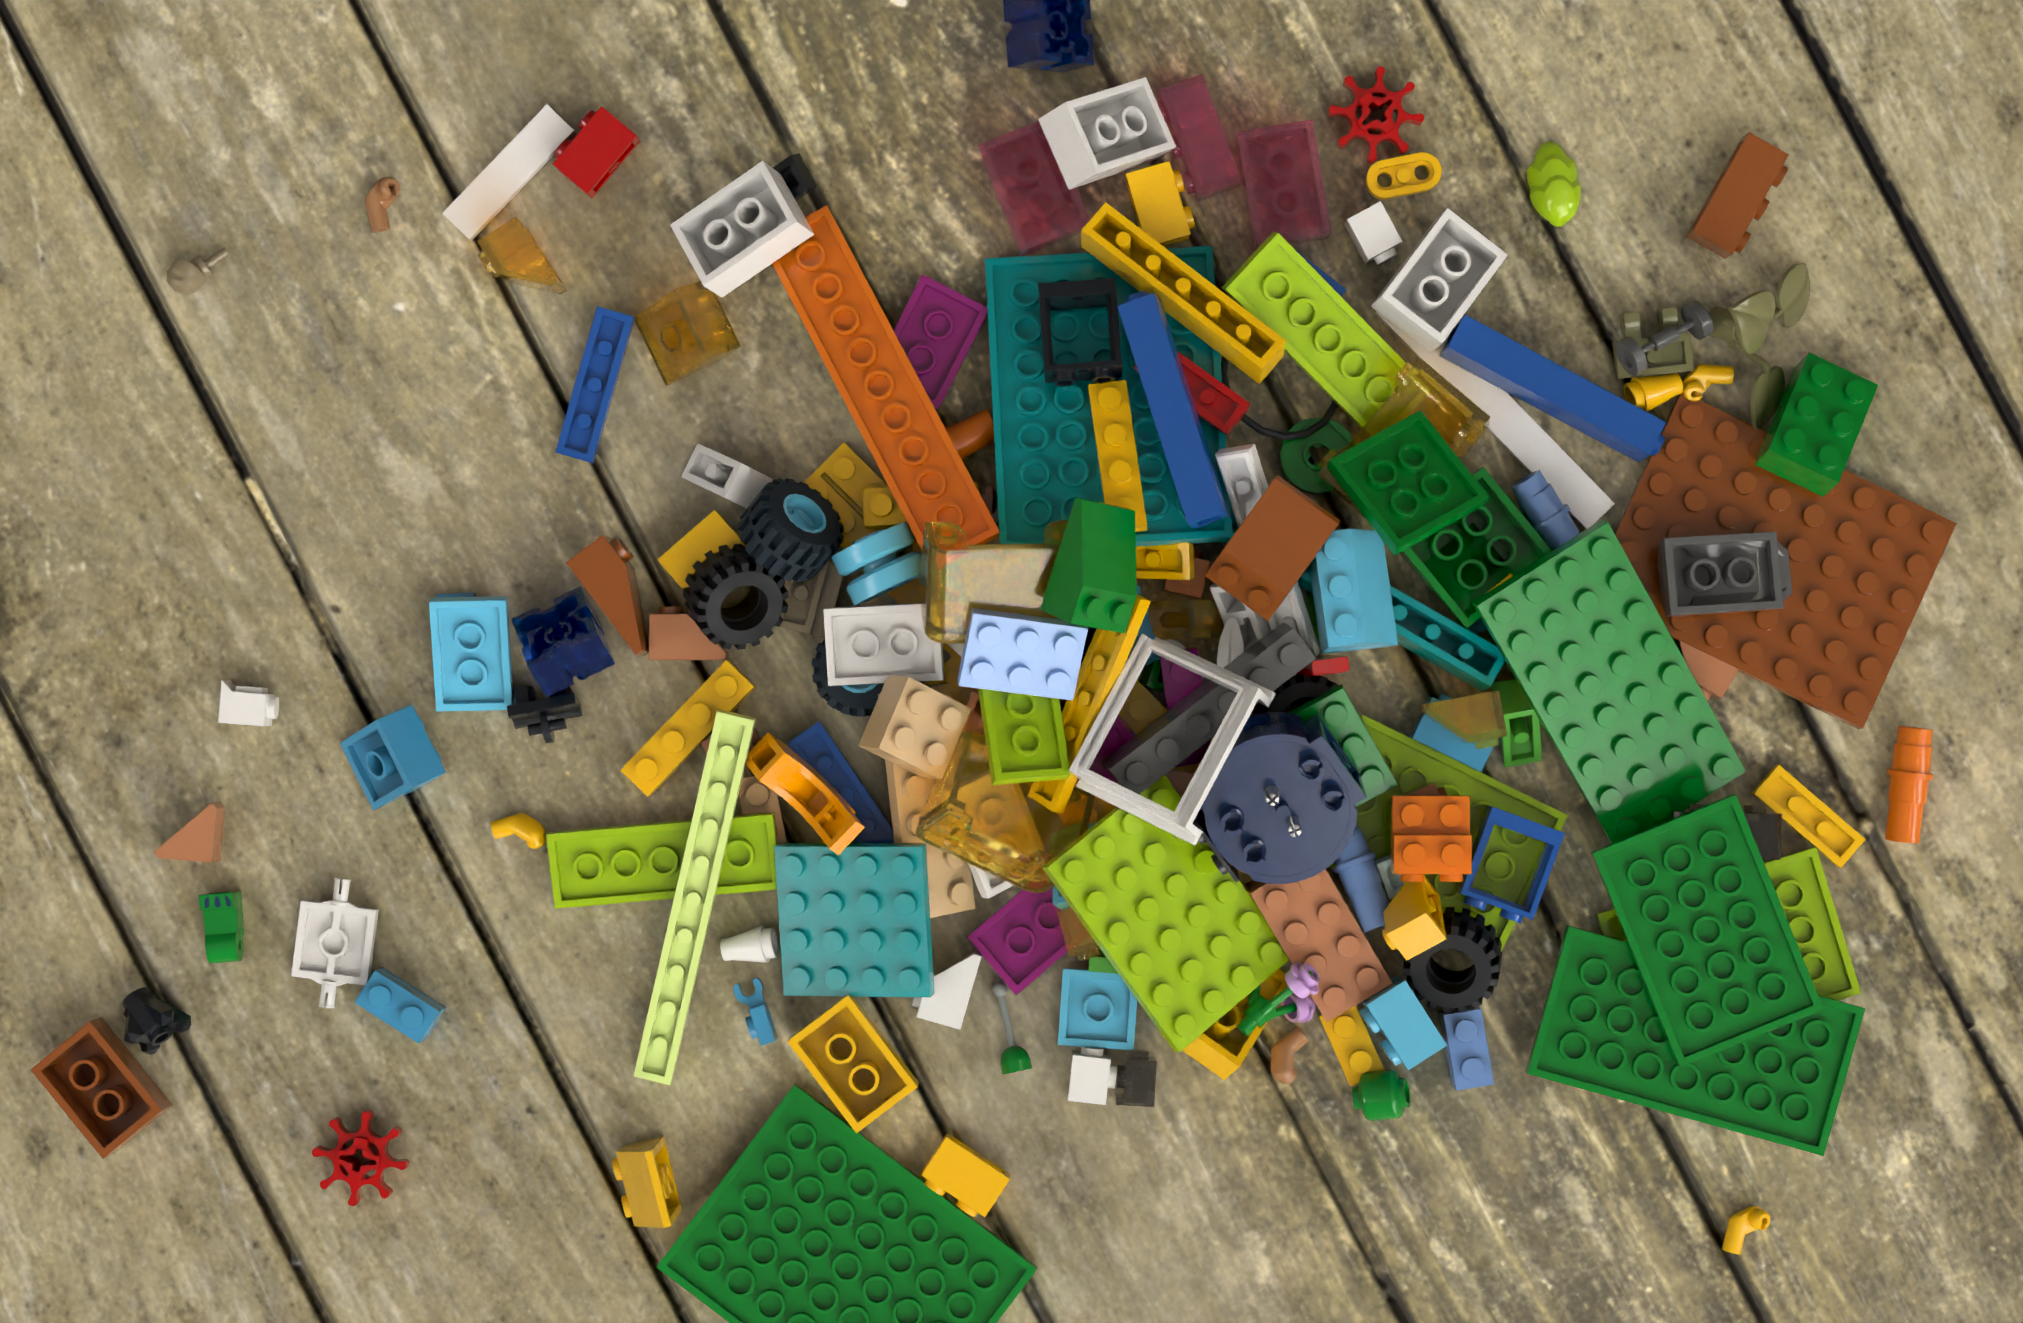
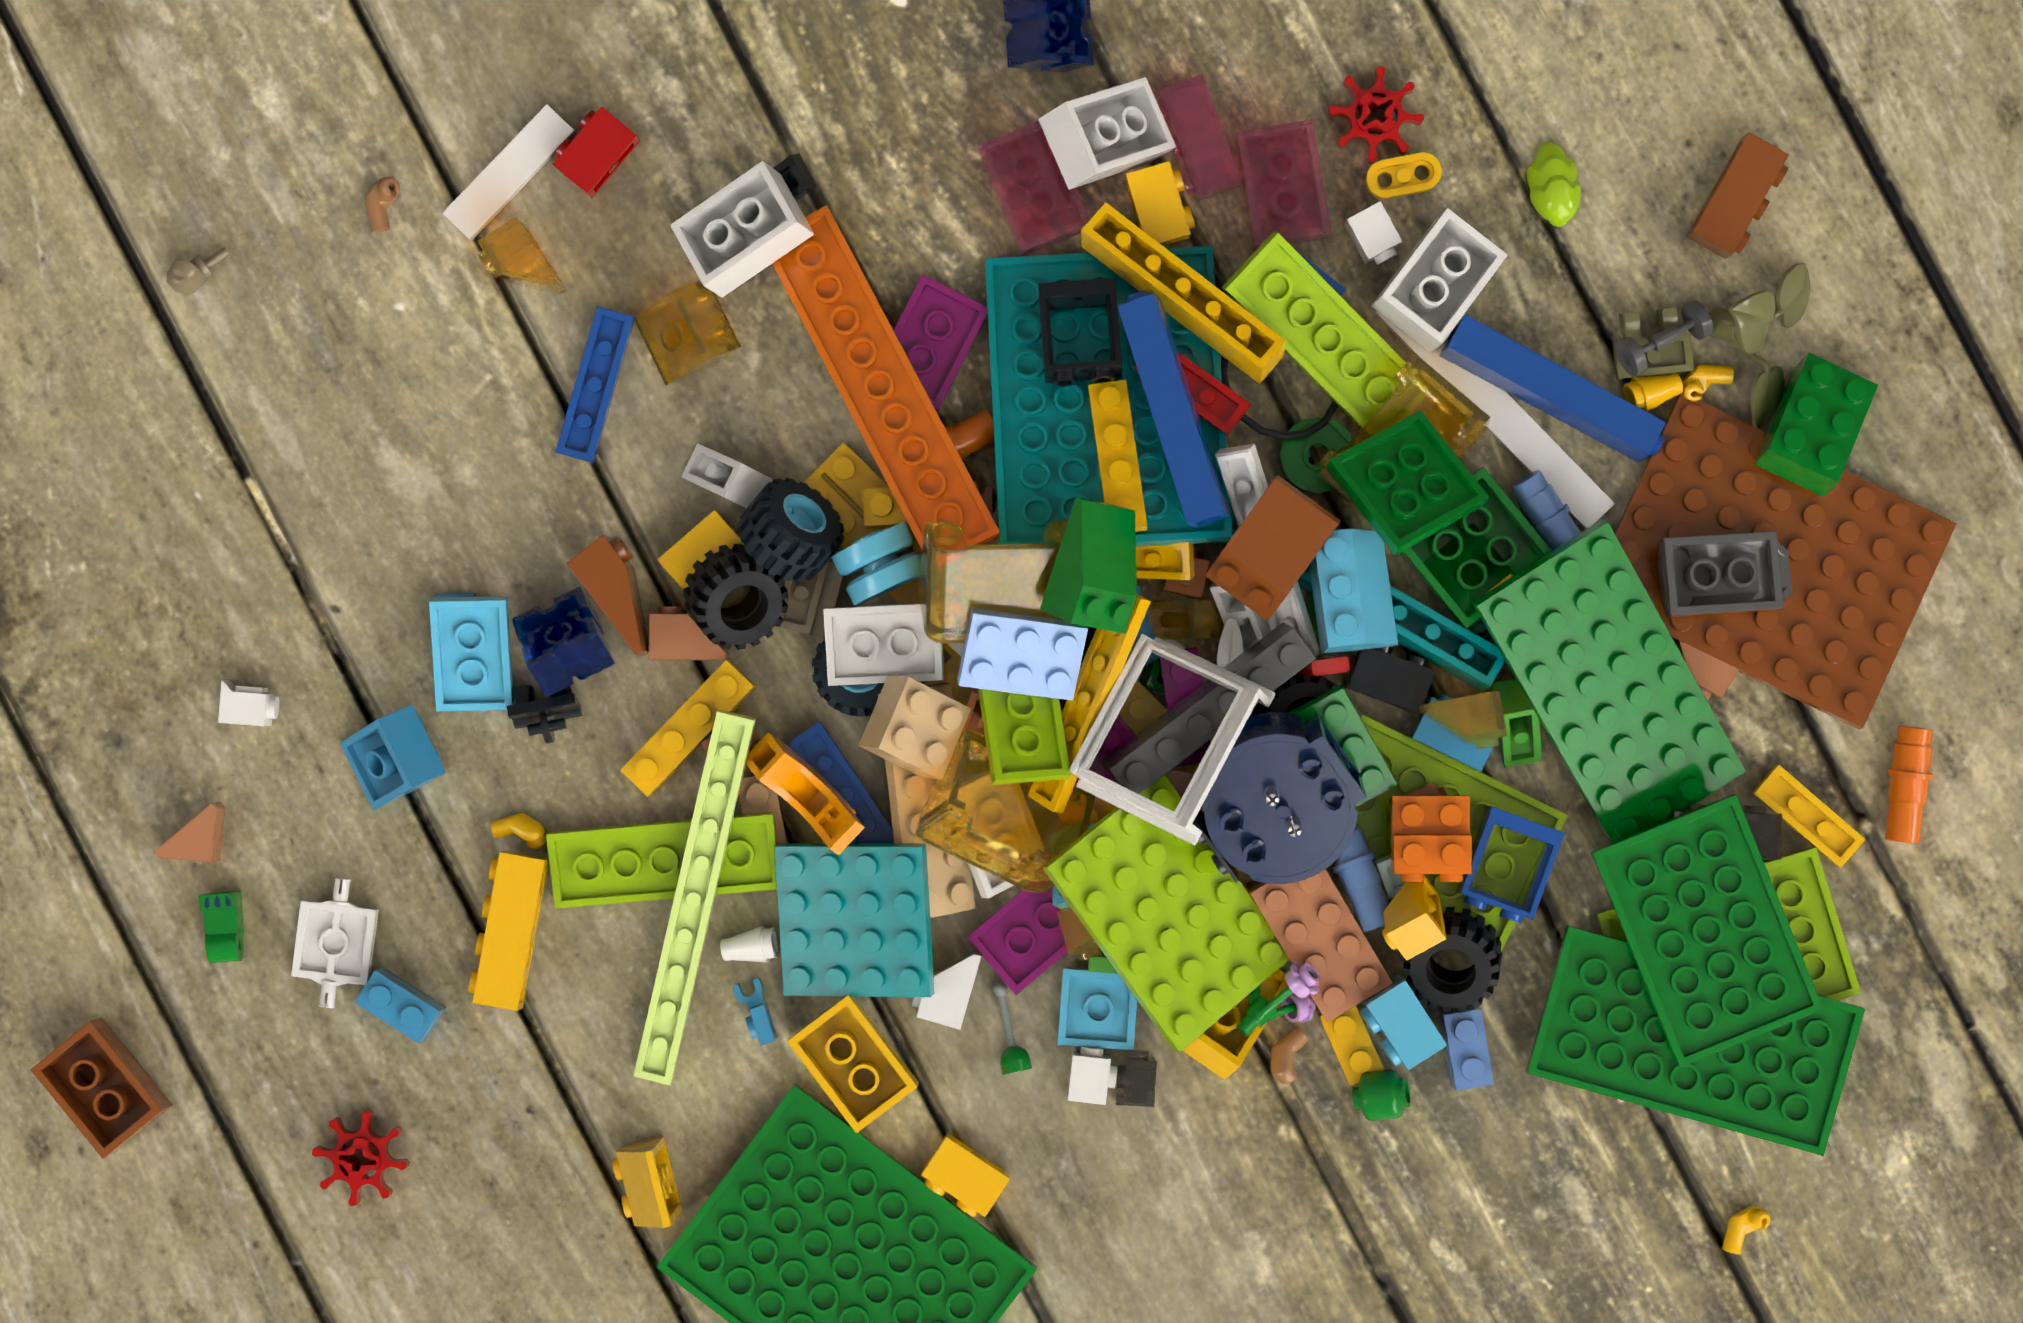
black rock [122,987,192,1055] -> none
none -> yellow brick [468,851,549,1011]
none -> black brick [1345,646,1435,714]

